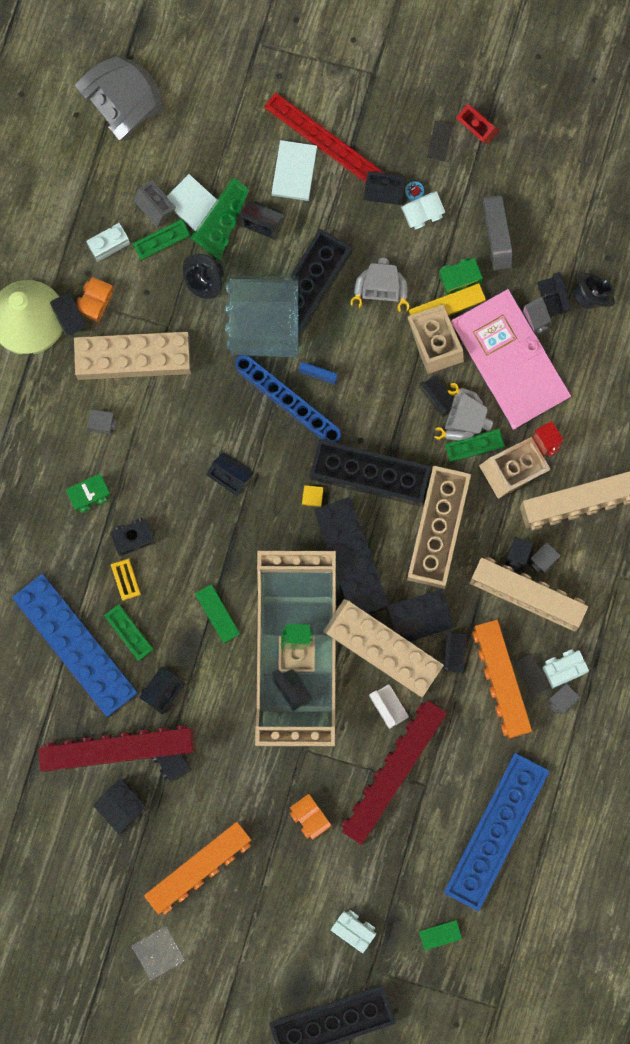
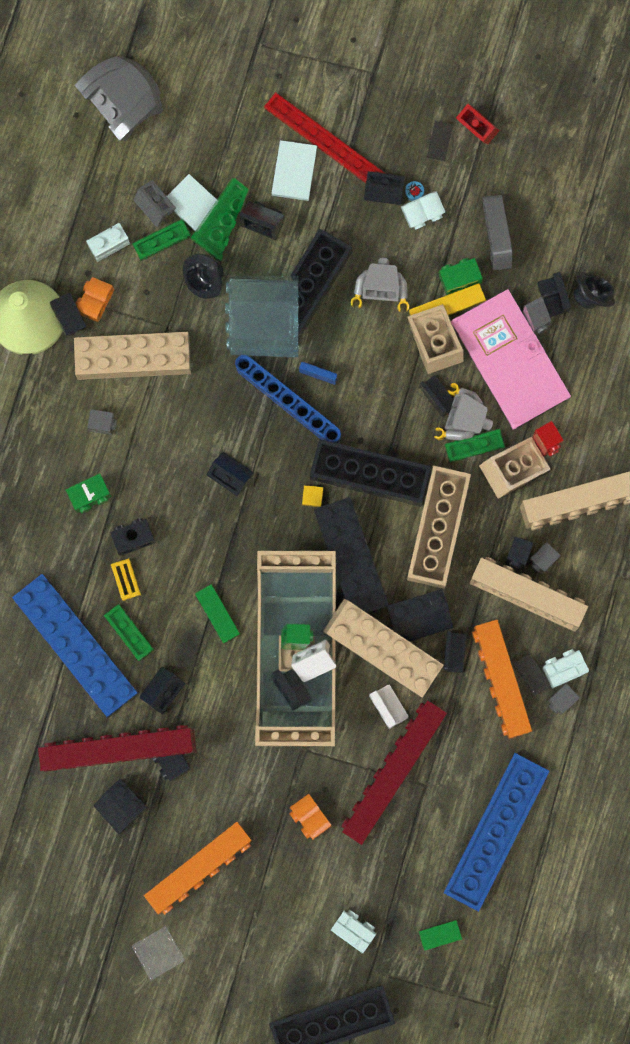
none -> white panel [291,640,336,682]

